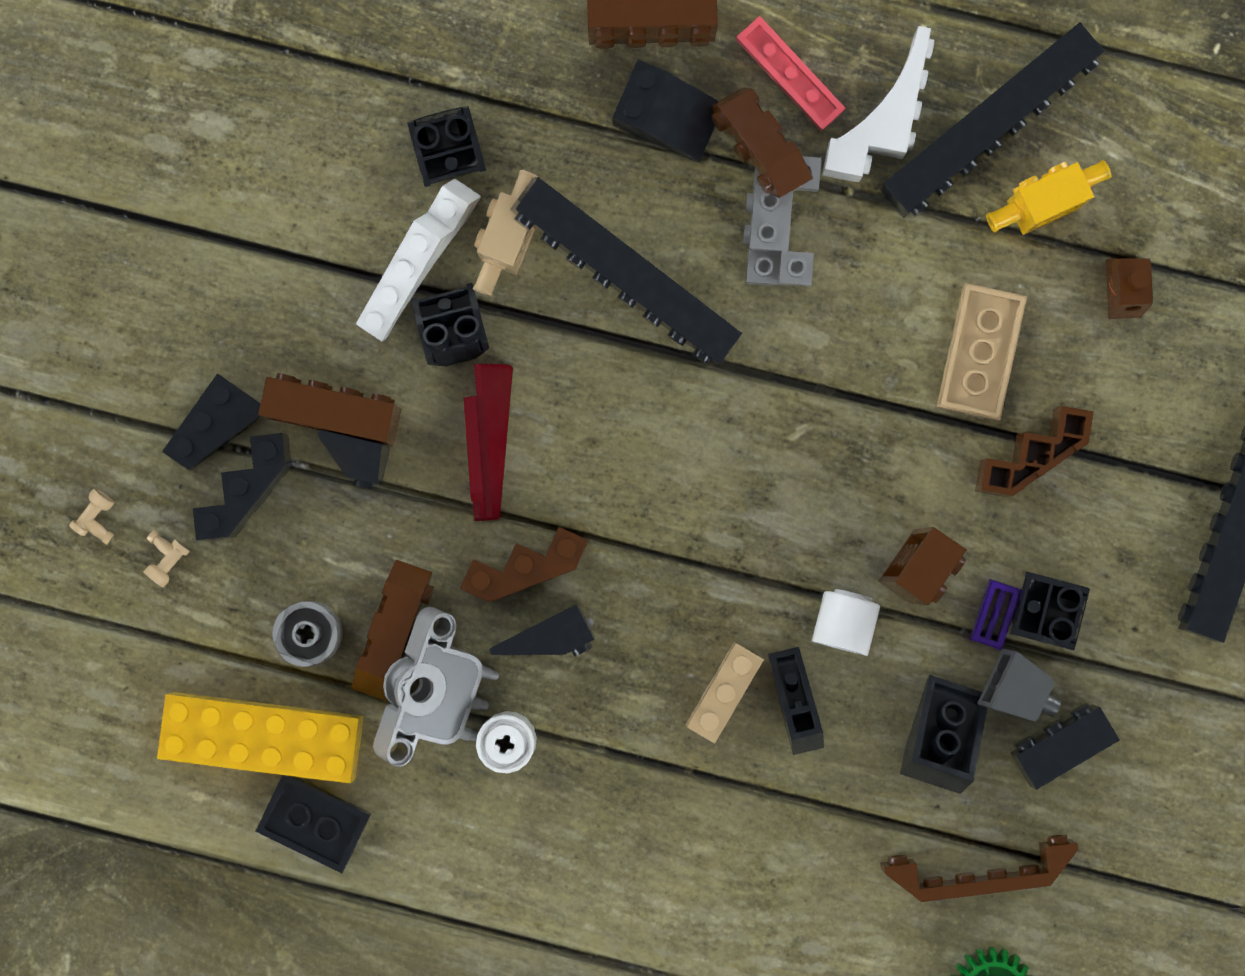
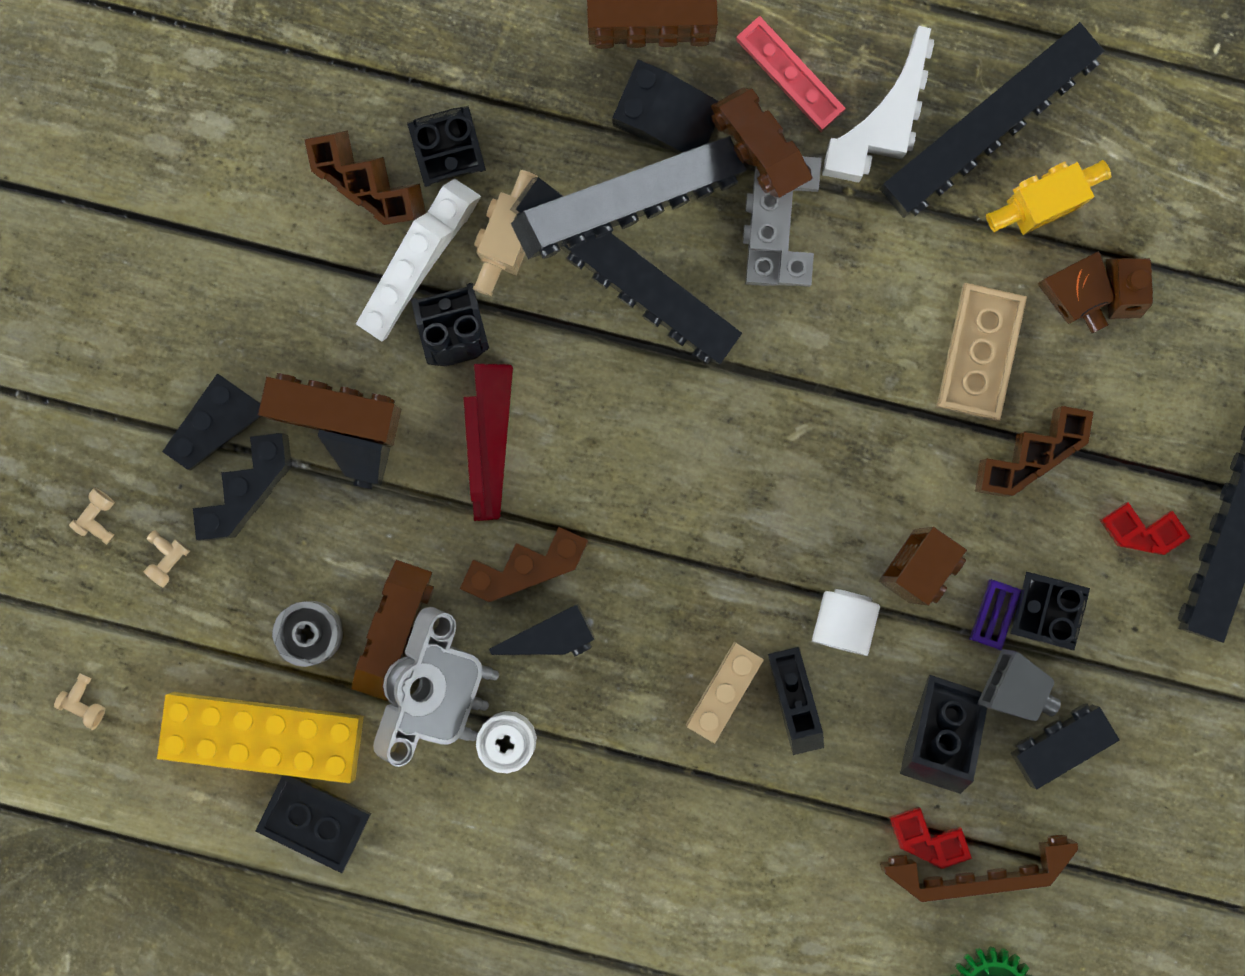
none -> tan piece [54,673,106,730]
none -> reddish brown brick [304,130,426,225]
none -> brick [511,136,747,260]
none -> red tile [889,807,972,869]
none -> reddish brown torso [1038,251,1114,334]
none -> red tile [1100,502,1191,555]

